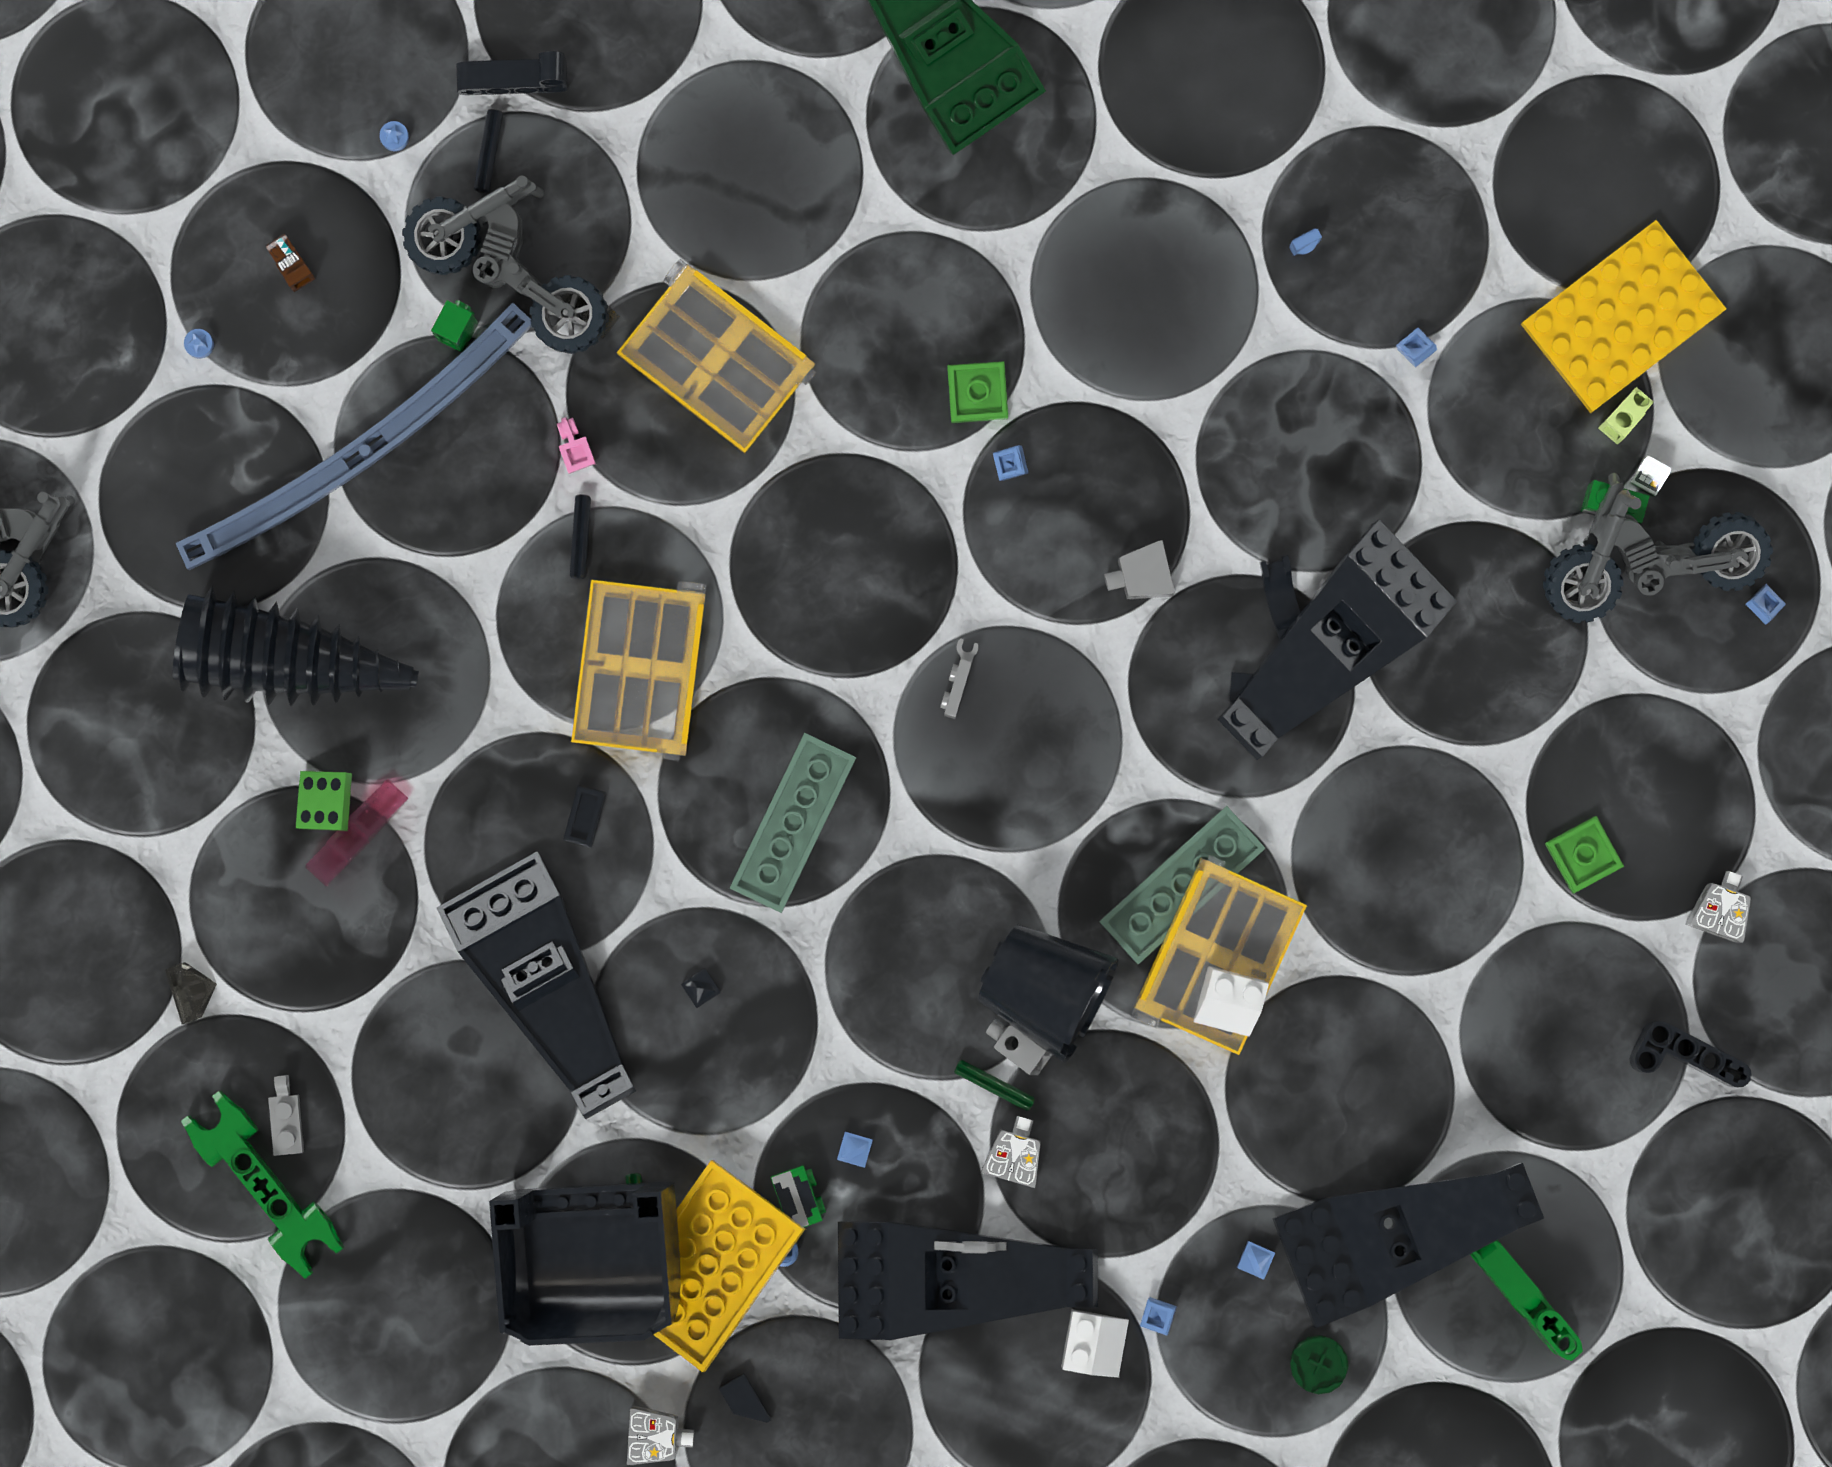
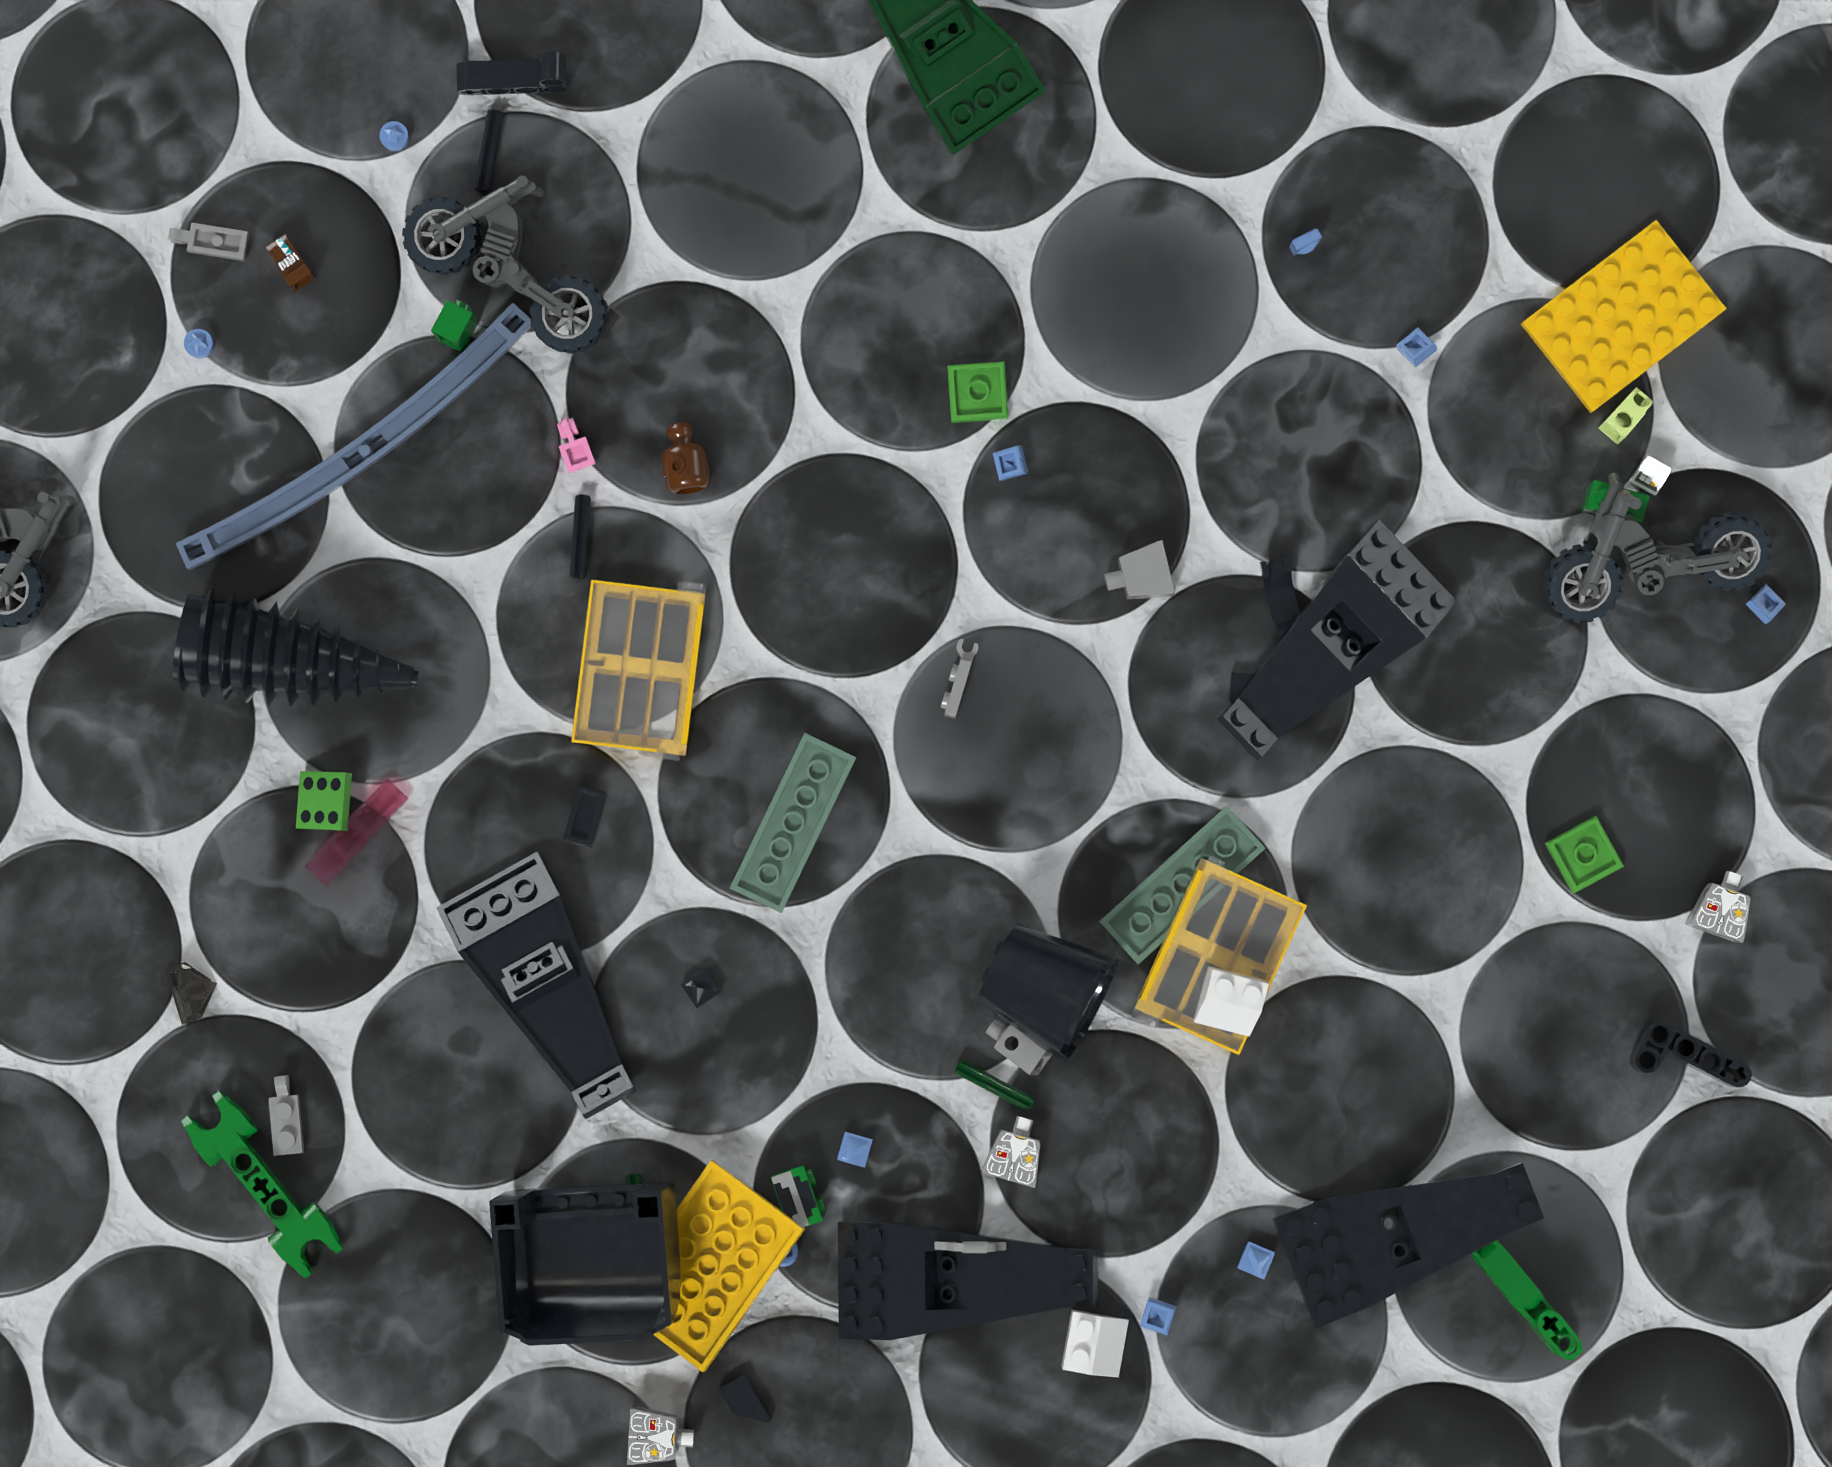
clear door [617,259,816,453] -> none
dark green tile [1290,1335,1349,1394] -> none
none -> light grey plate [168,223,249,261]
none -> reddish brown piece [661,422,711,494]

